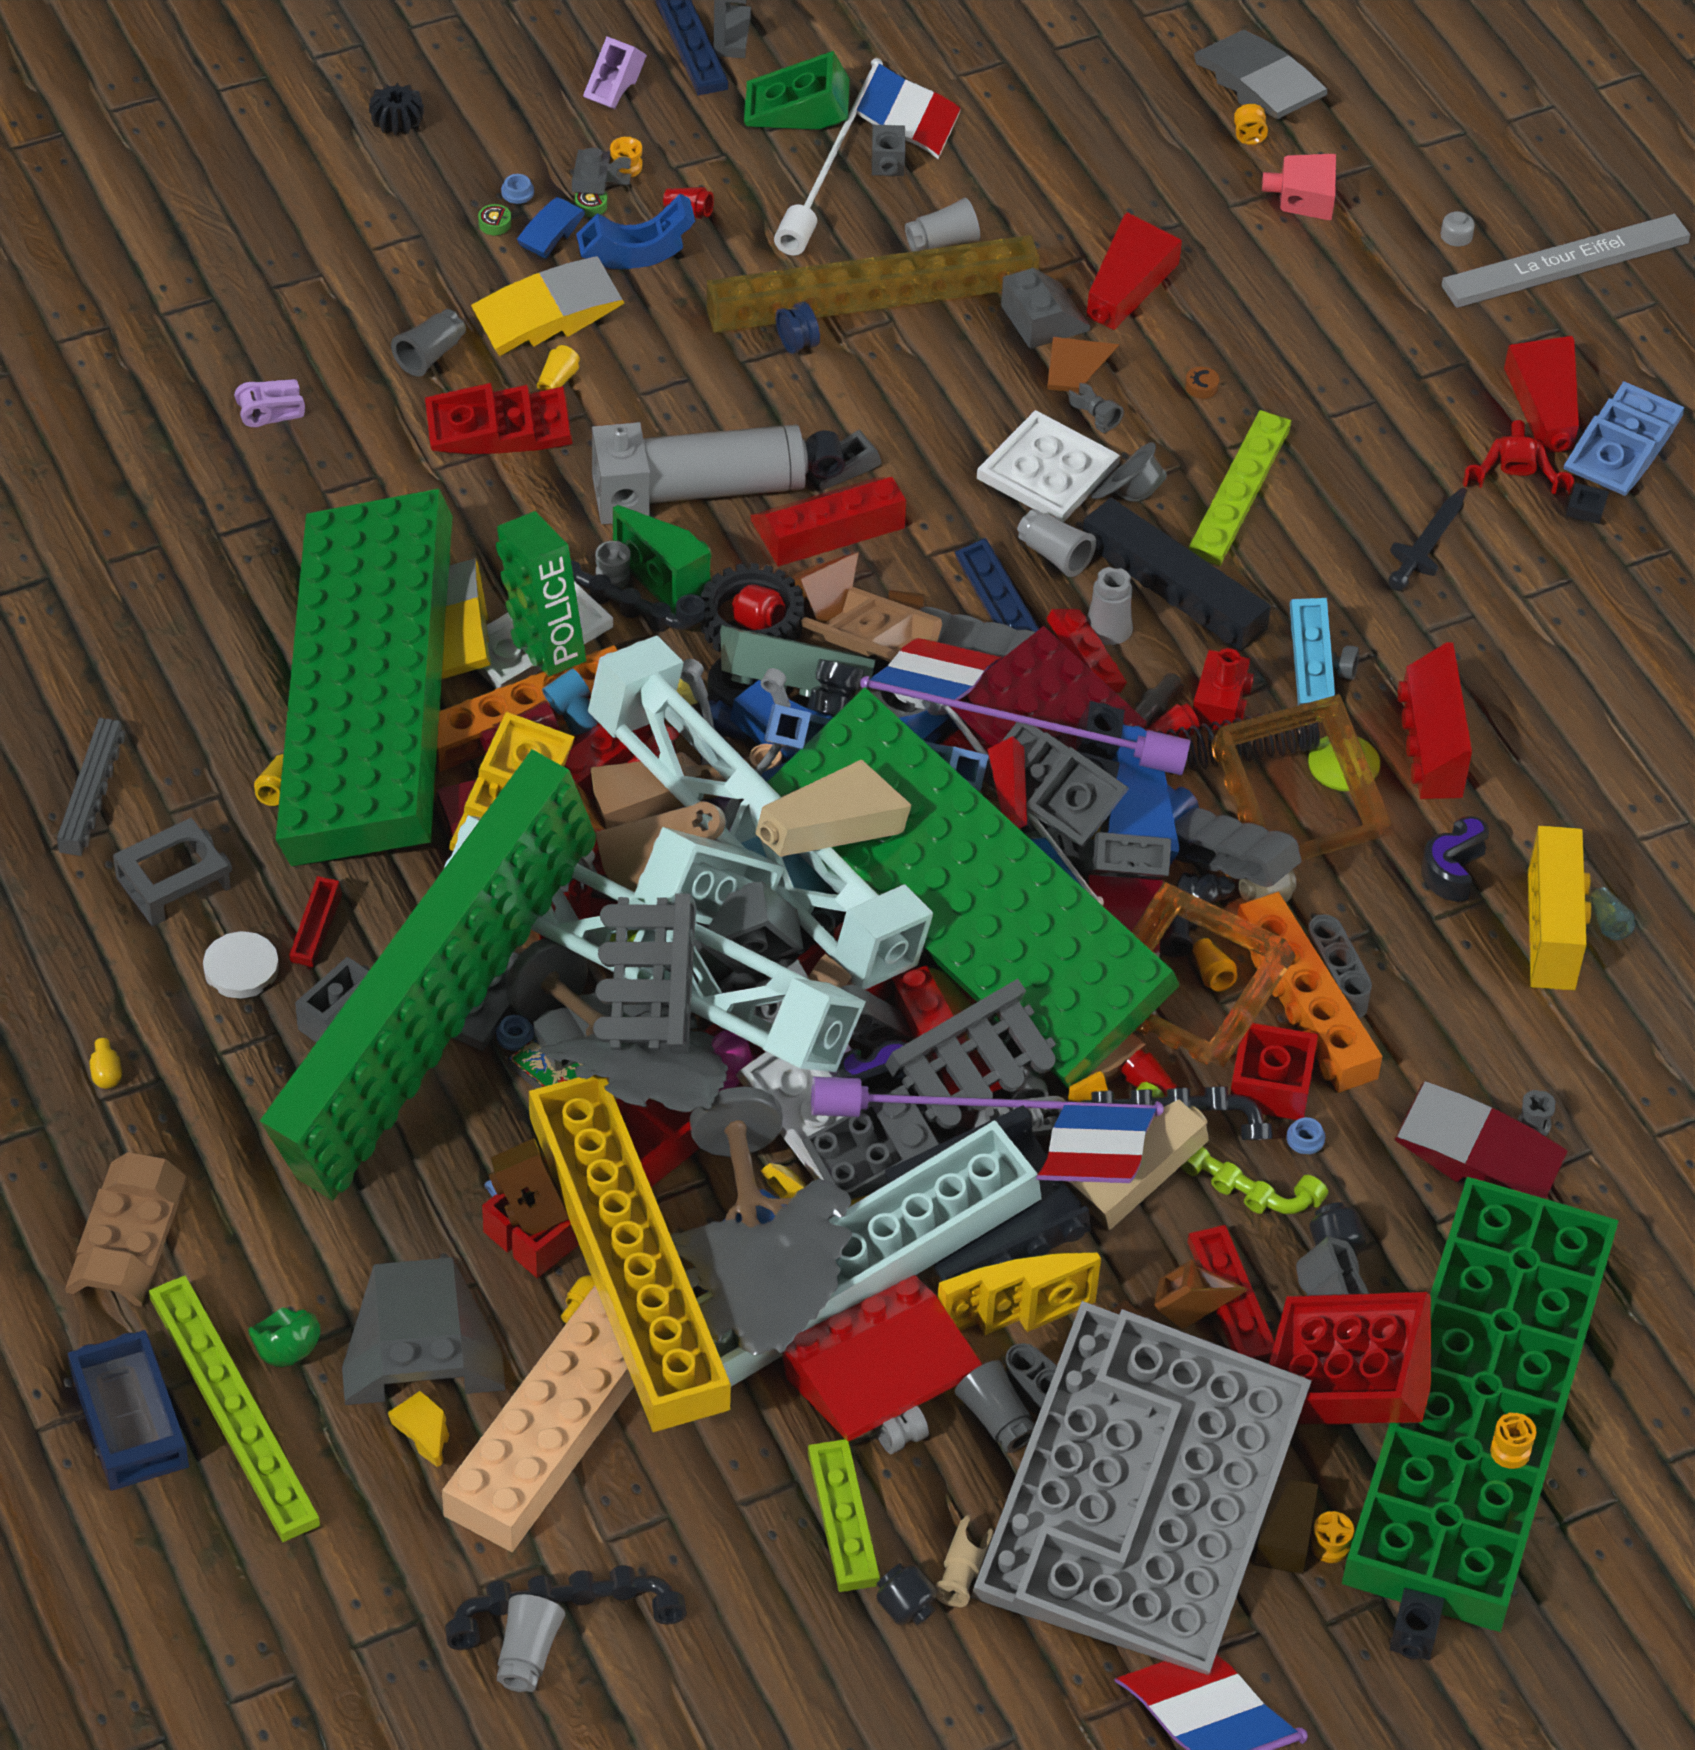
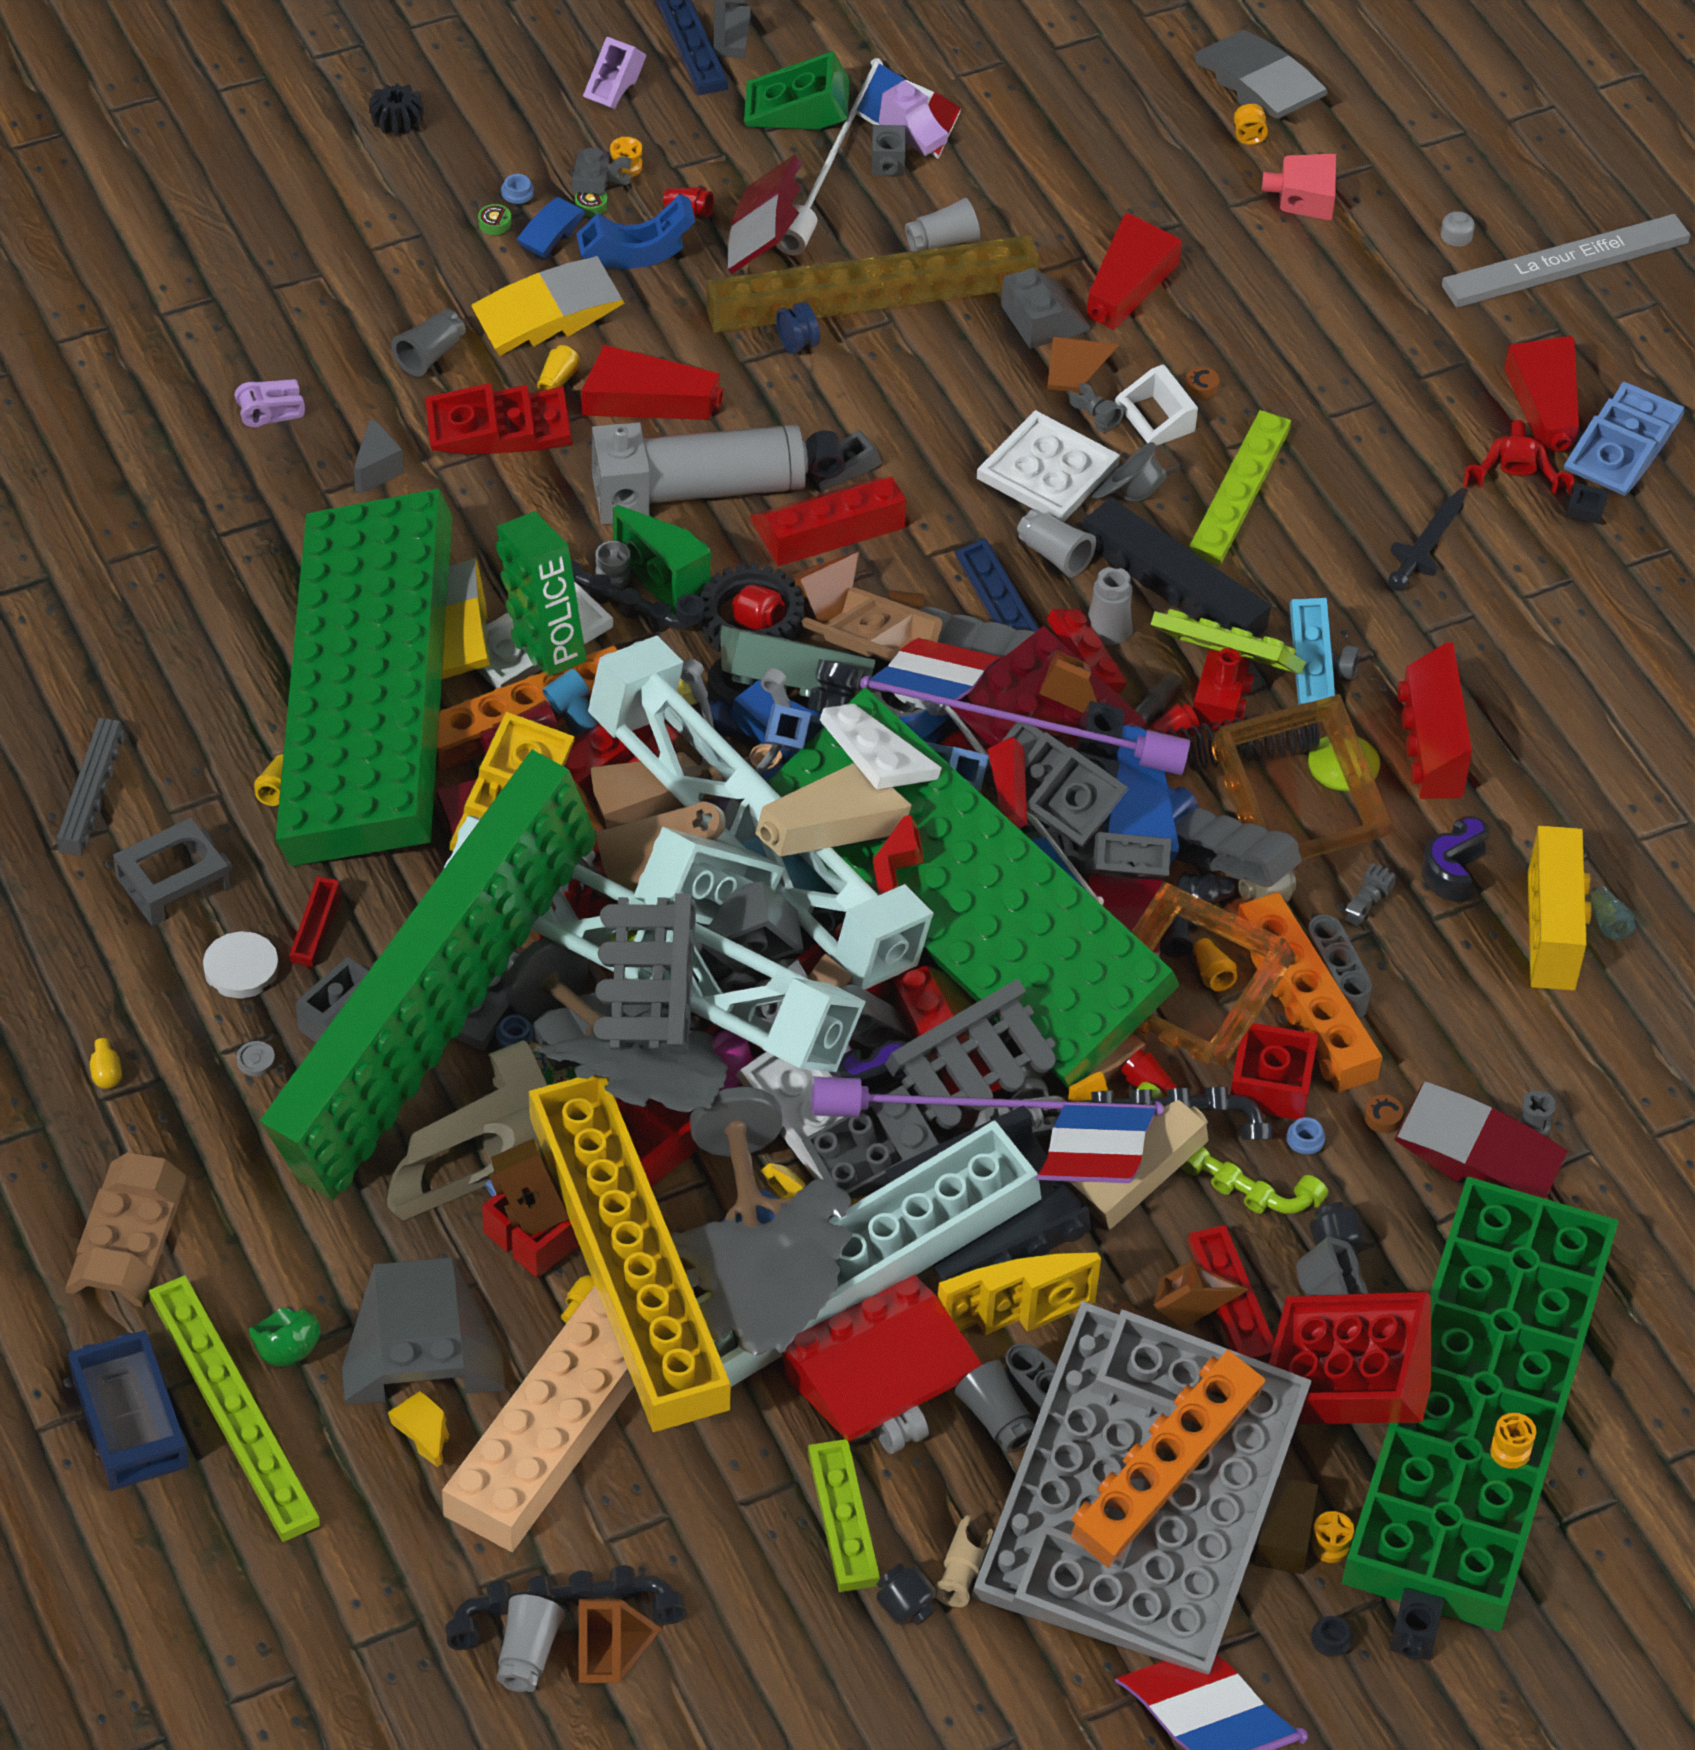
none -> light grey piece [237,1041,275,1076]
none -> dark grey slope [354,419,404,493]
none -> dark tan panel [387,1040,547,1221]
none -> dark orange slope [579,1599,662,1683]
none -> red slope [581,345,724,420]
none -> dark red slope [728,154,803,274]
none -> white wing [820,704,942,790]
none -> red slope [873,815,924,895]
none -> lavender arch [879,80,948,156]
none -> dark orange slope [1039,650,1098,713]
none -> orange brick [1070,1349,1266,1568]
none -> white tile [1115,364,1198,446]
none -> lime plate [1150,609,1306,675]
none -> black plate [1311,1616,1353,1657]
none -> dark grey piece [1344,863,1395,927]
none -> dark orange tile [1364,1094,1404,1133]

